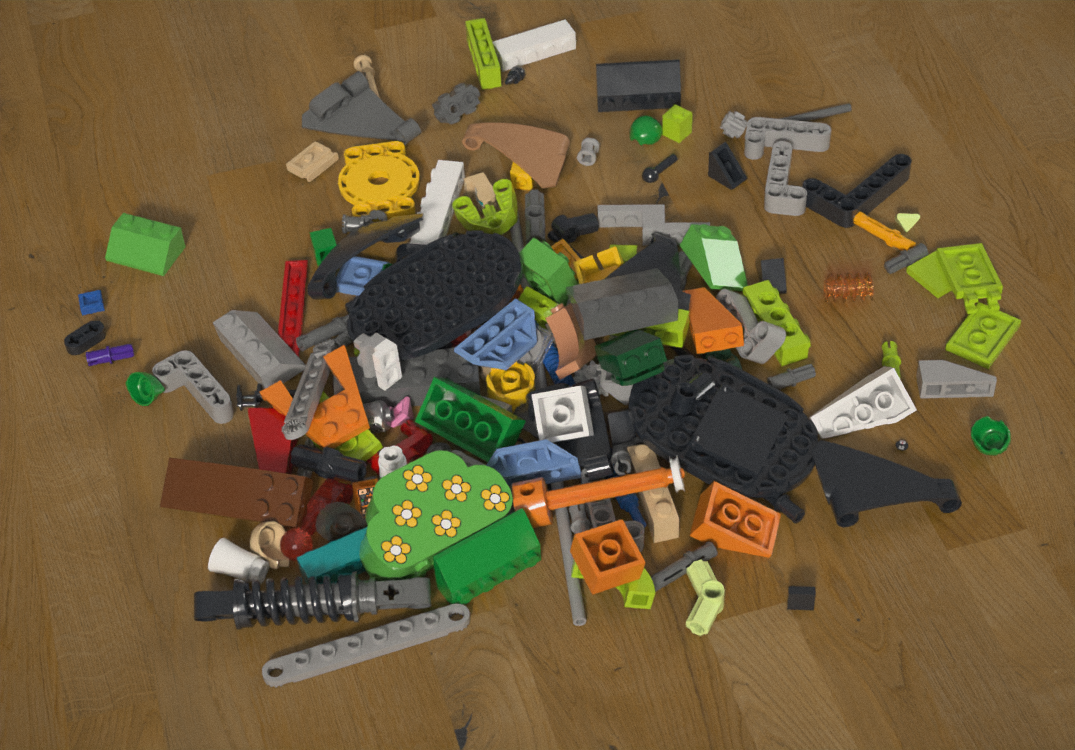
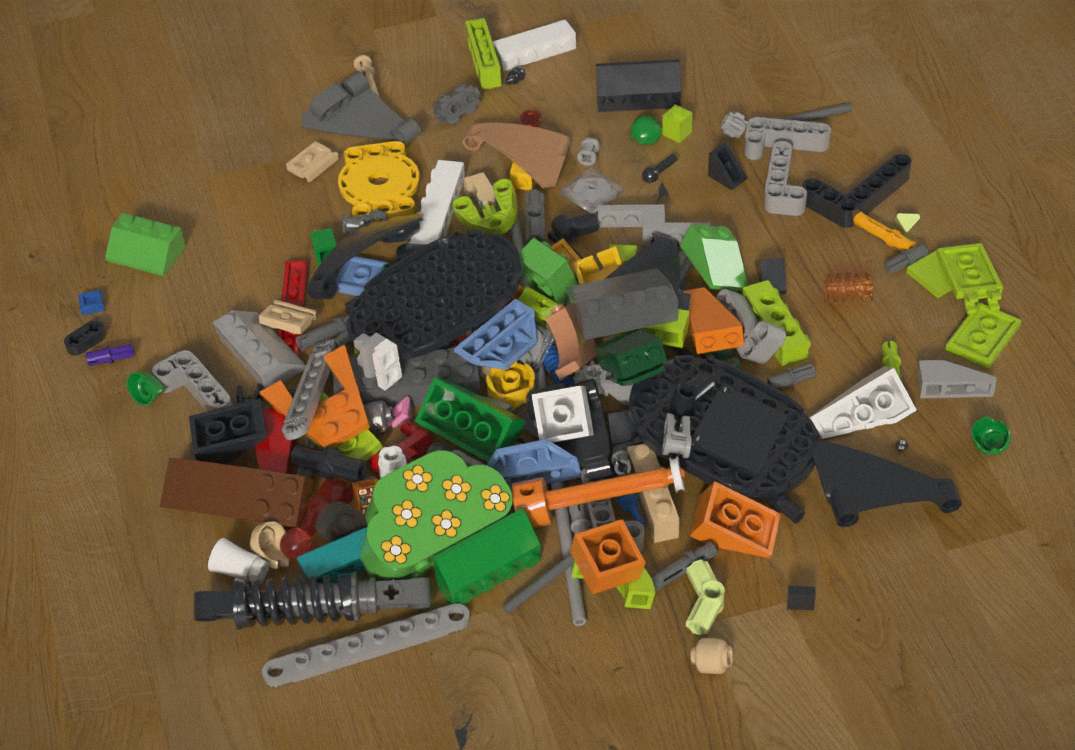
none -> black slope [189,399,268,465]
none -> tan plate [259,300,316,335]
none -> dark grey bar [502,553,574,614]
none -> clear red tile [520,110,541,127]
none -> clear piece [561,168,623,213]
none -> light grey piece [662,413,692,458]
none -> tan head [691,638,733,674]

